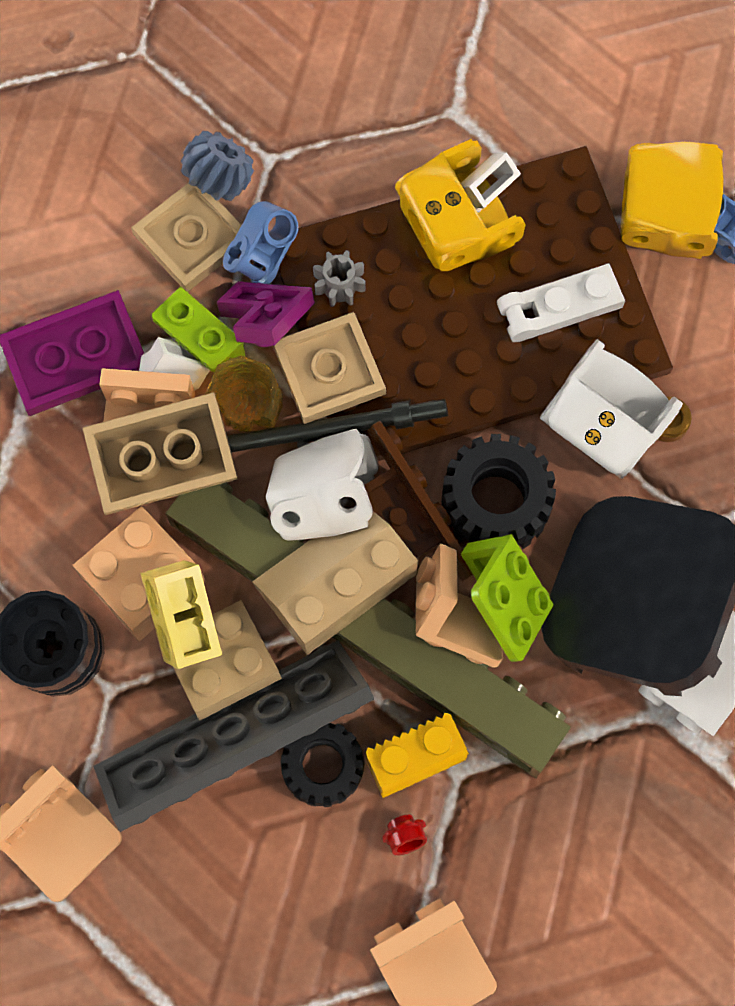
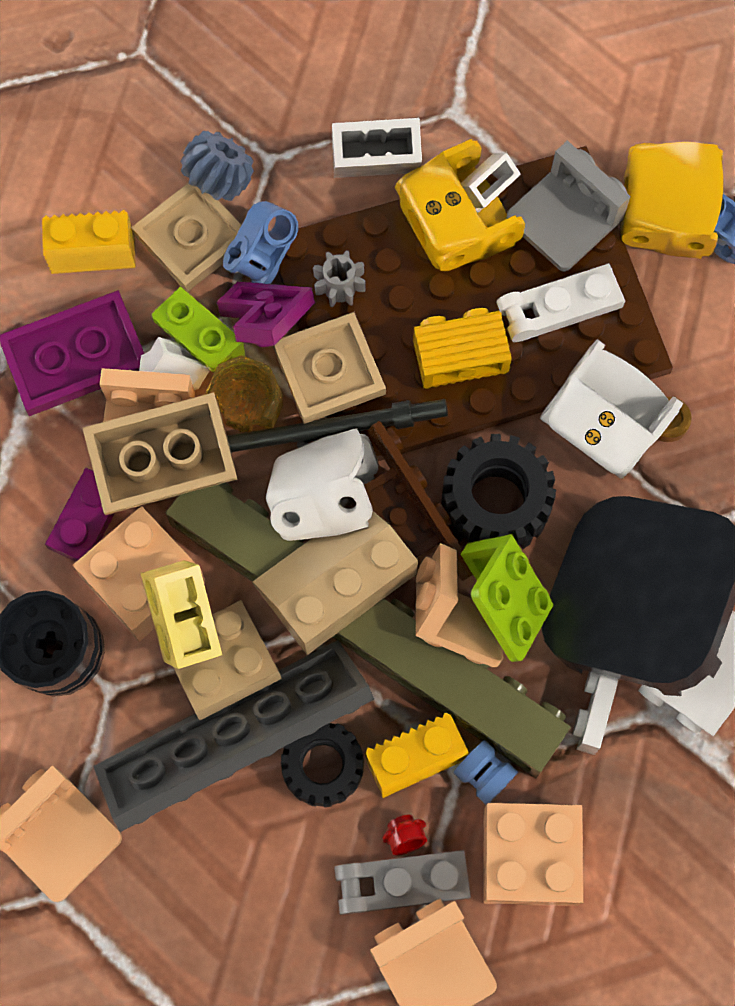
none -> yellow brick [42,210,136,274]
none -> magenta plate [45,467,115,562]
none -> white brick [332,118,422,178]
none -> light grey plate [334,850,471,915]
none -> yellow brick [413,308,512,389]
none -> medium blue wheel [453,740,518,805]
none -> light nougat brick [483,803,583,906]
none -> light grey bracket [506,140,631,271]
none -> white plate [572,671,619,755]

